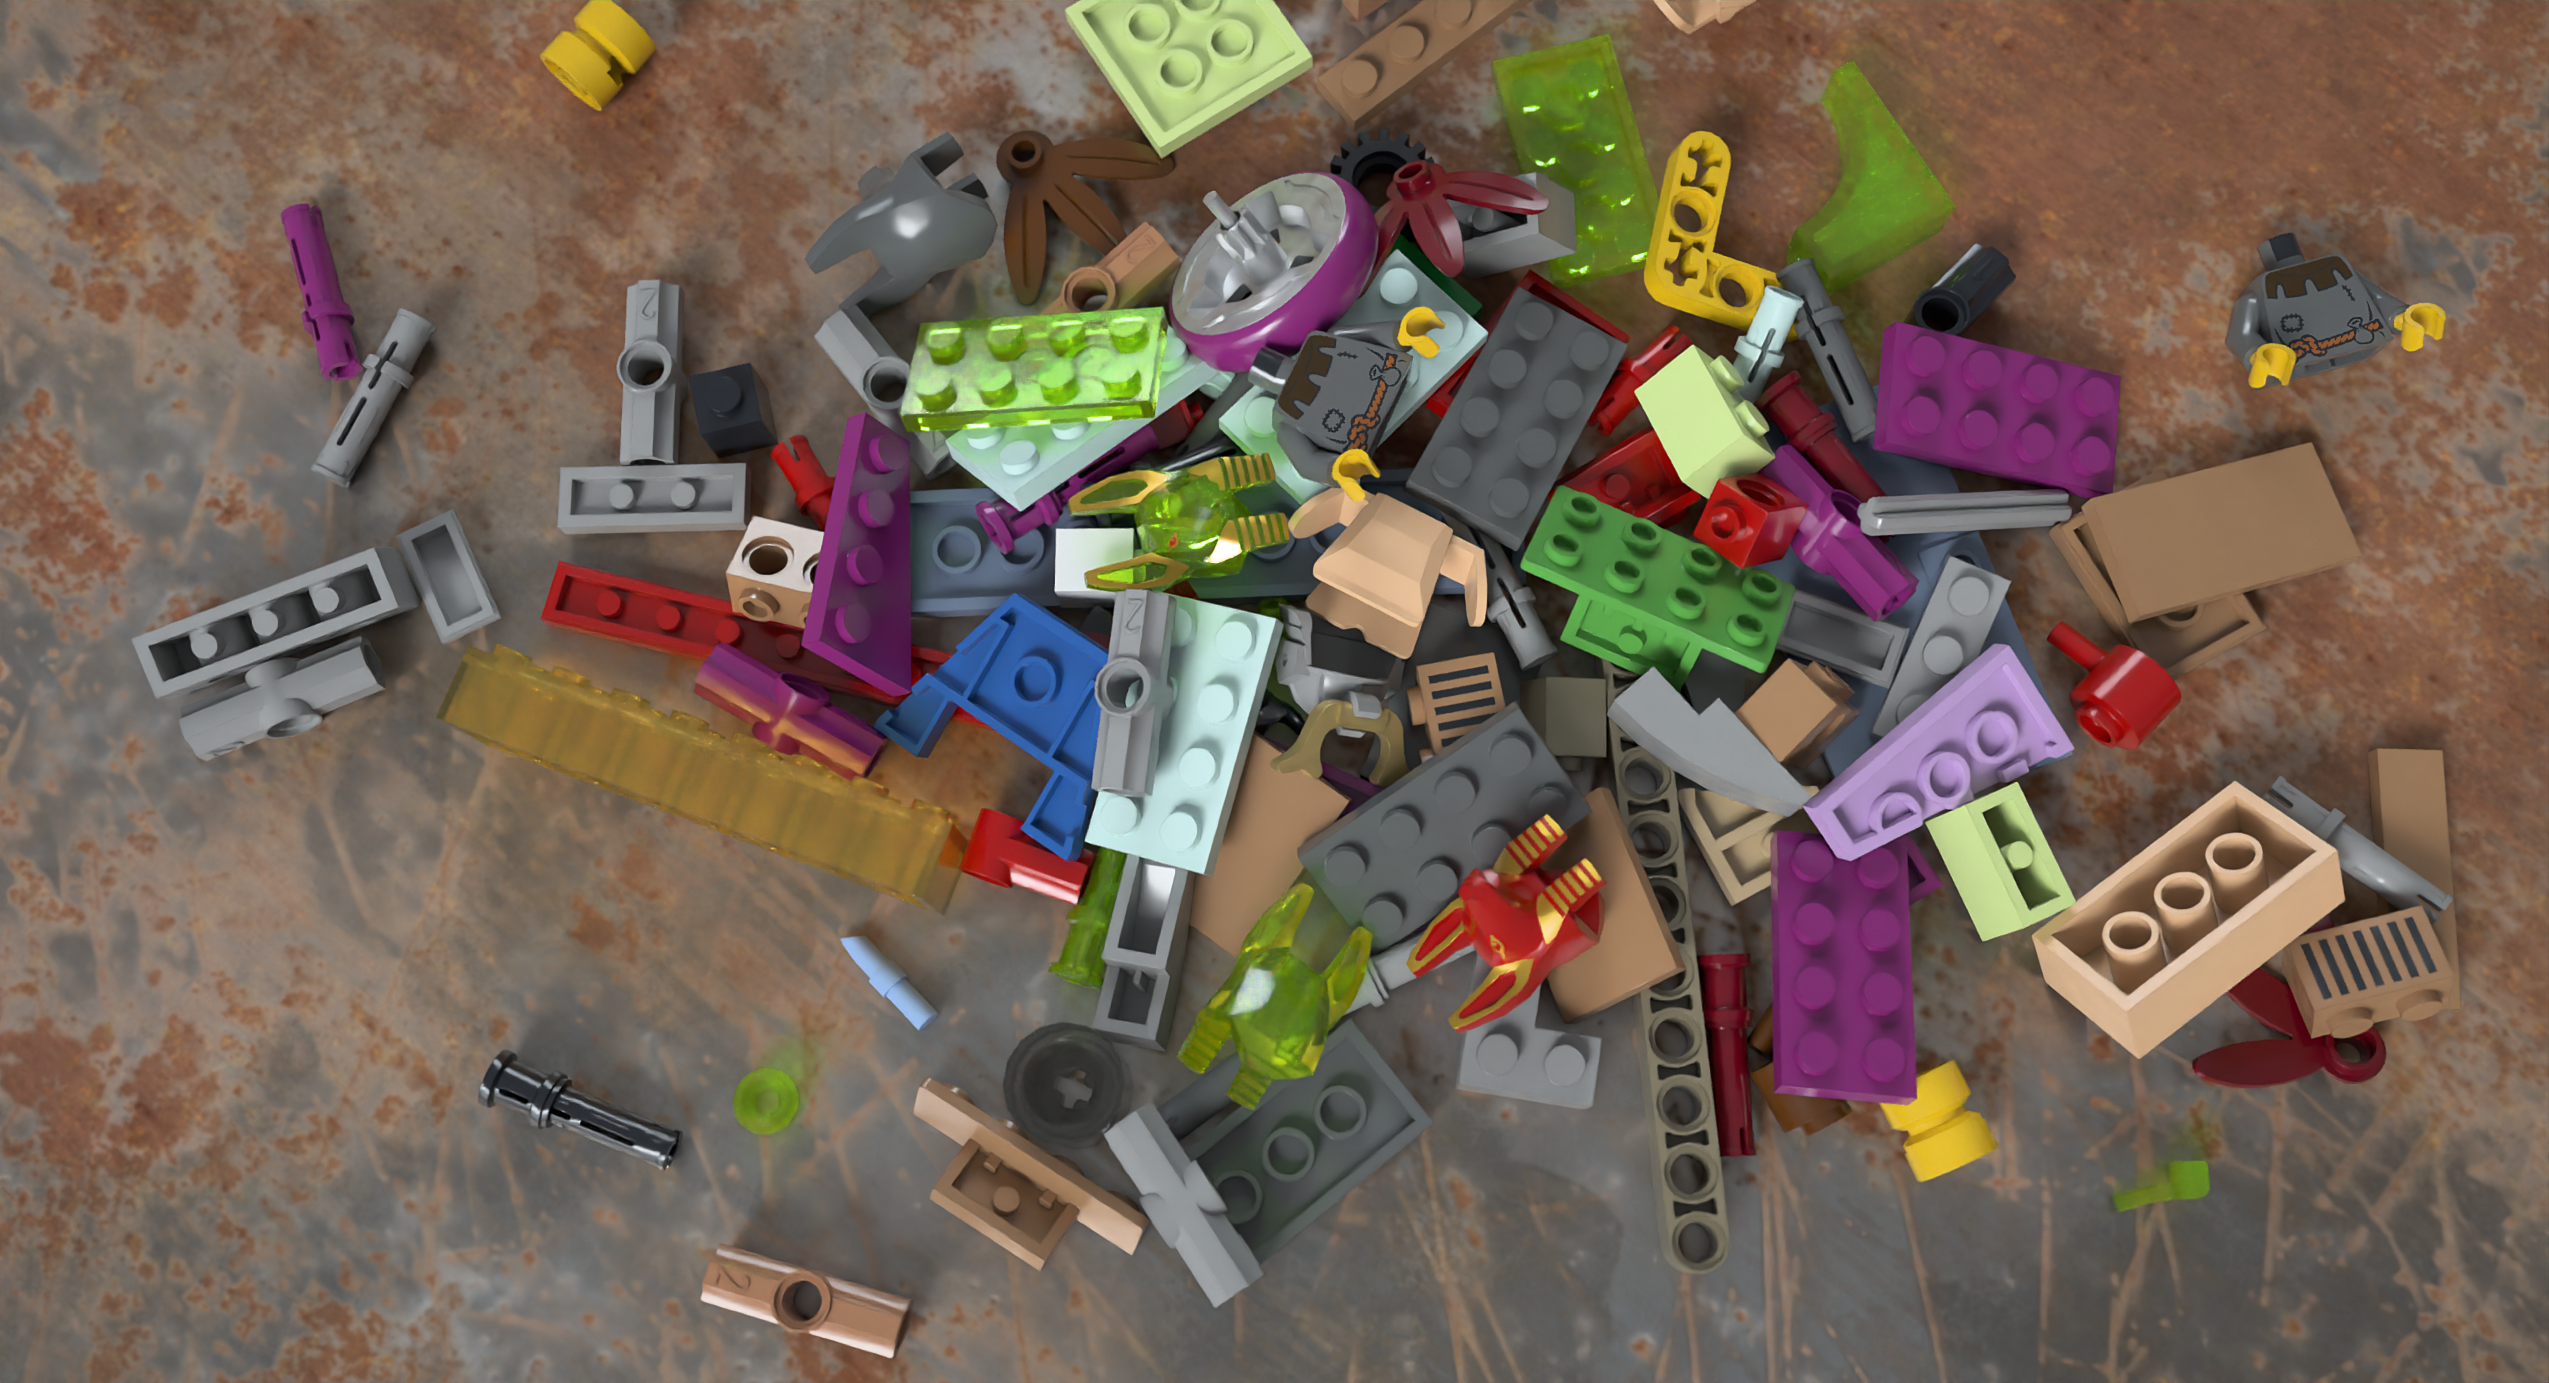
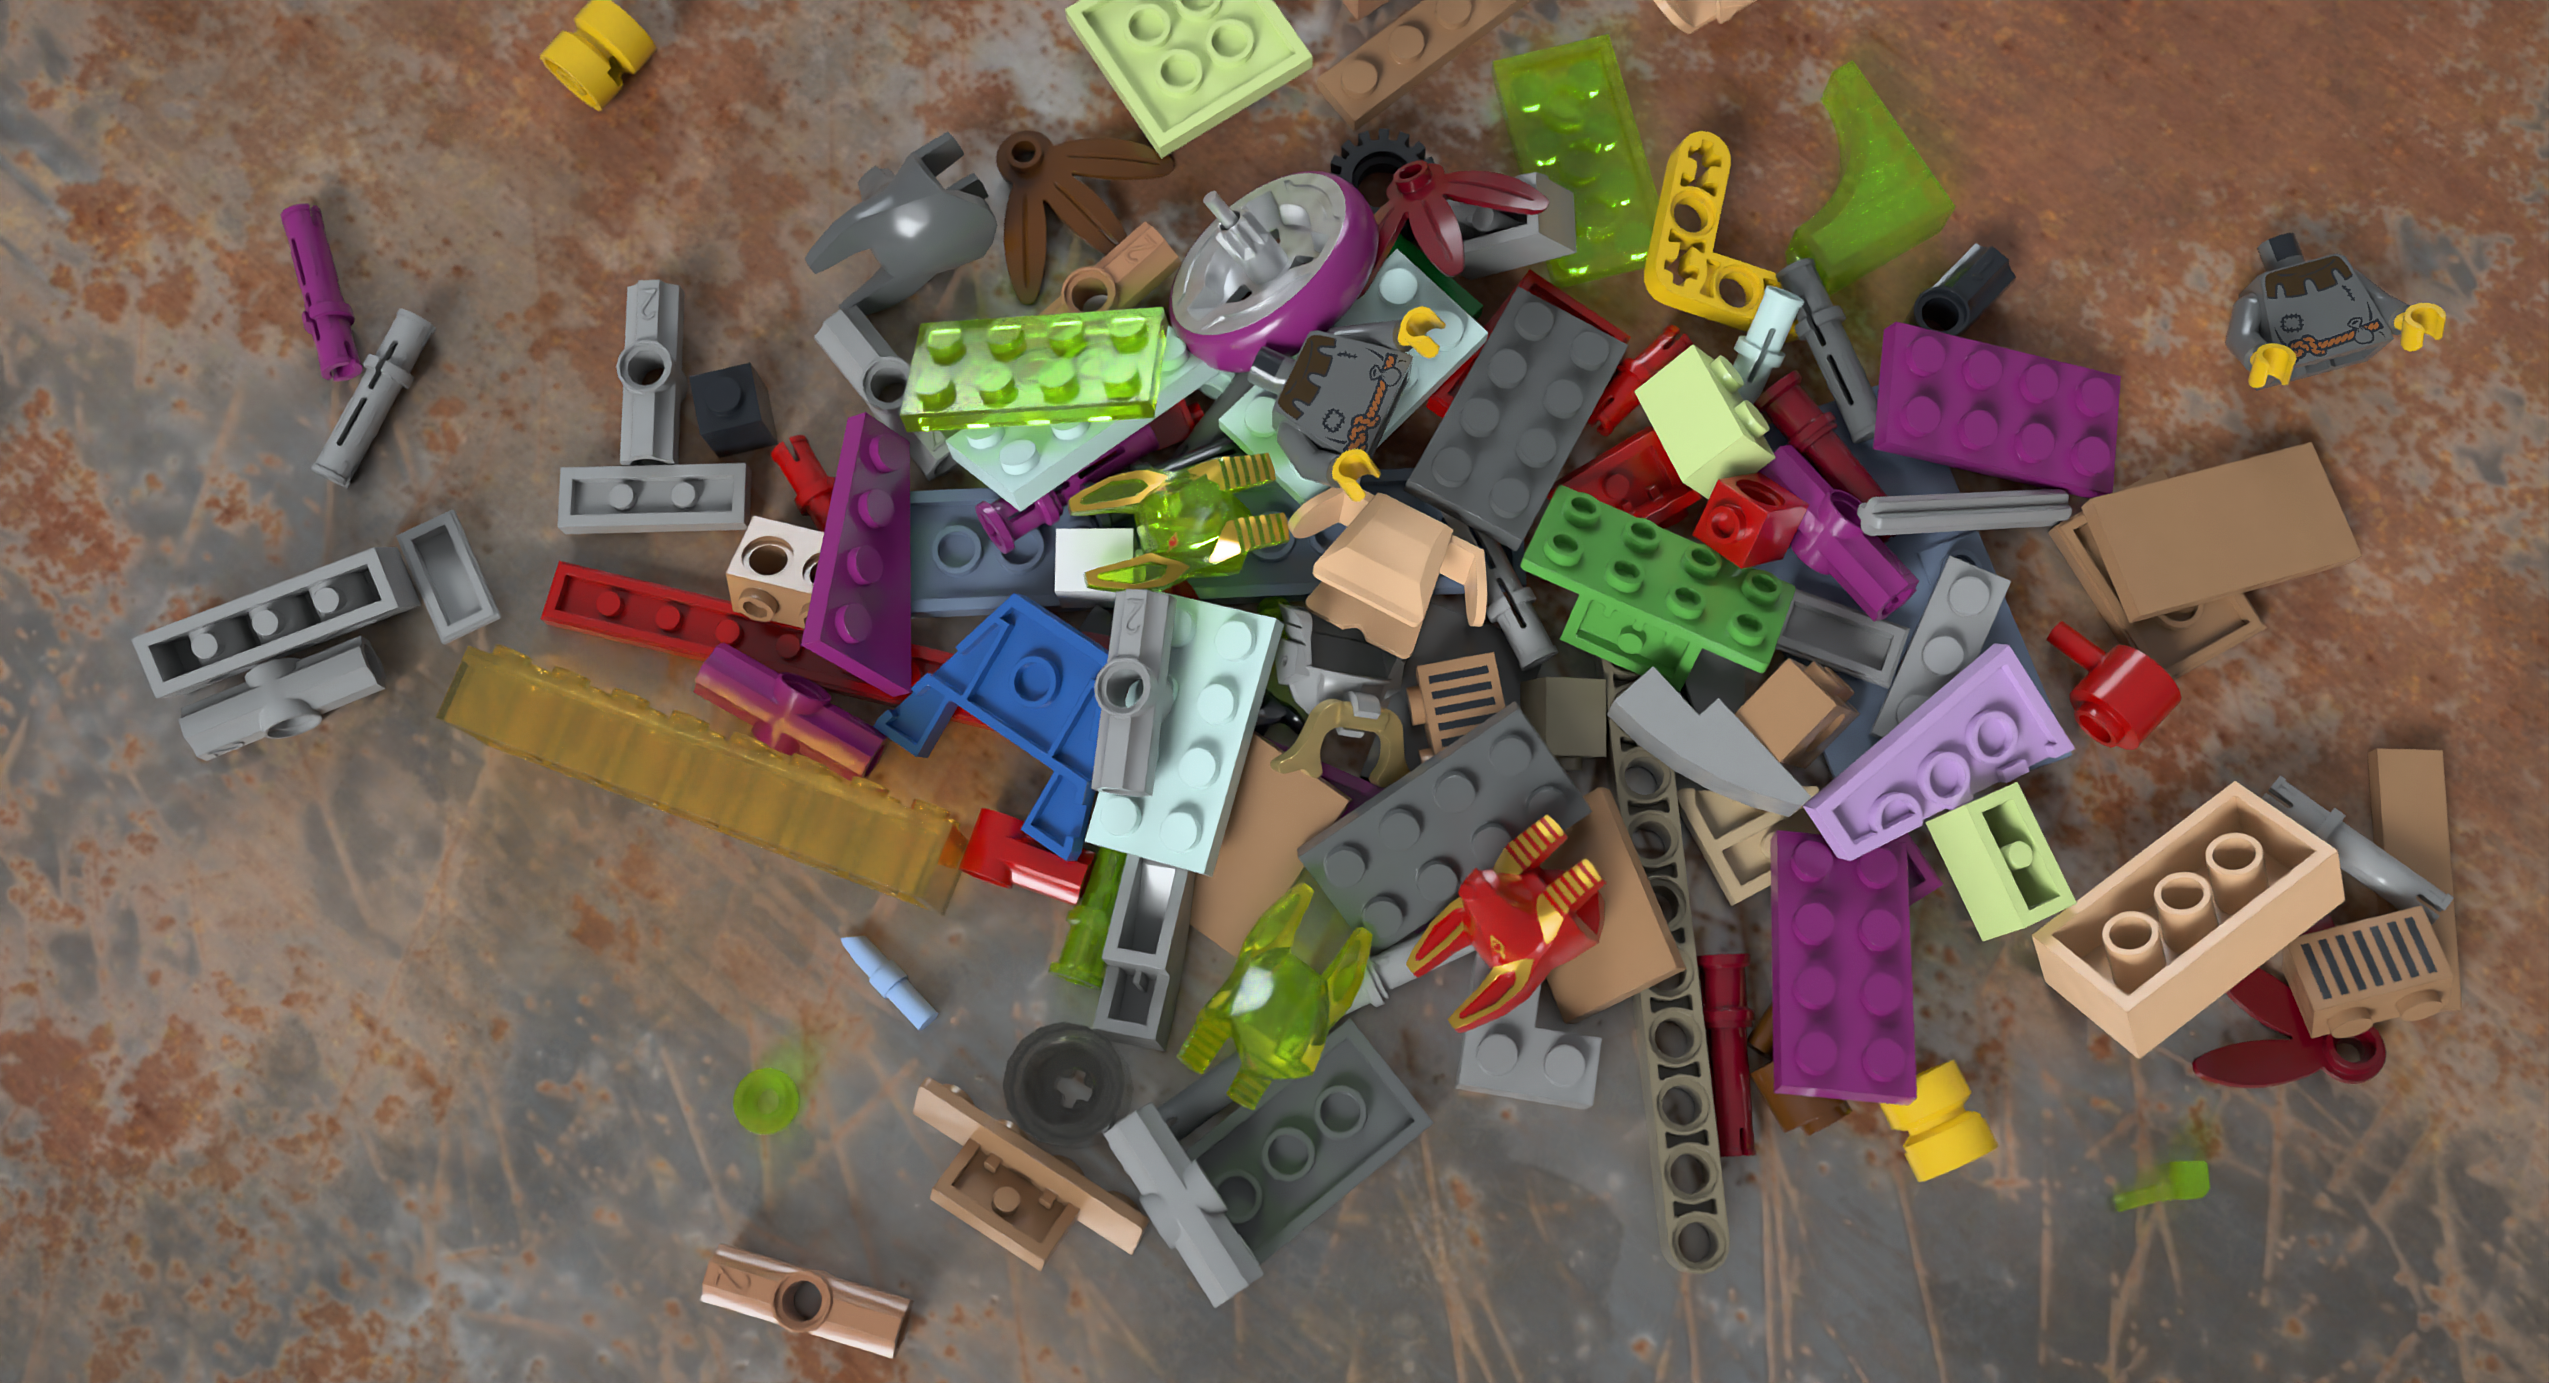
black pin [478,1049,683,1171] -> none

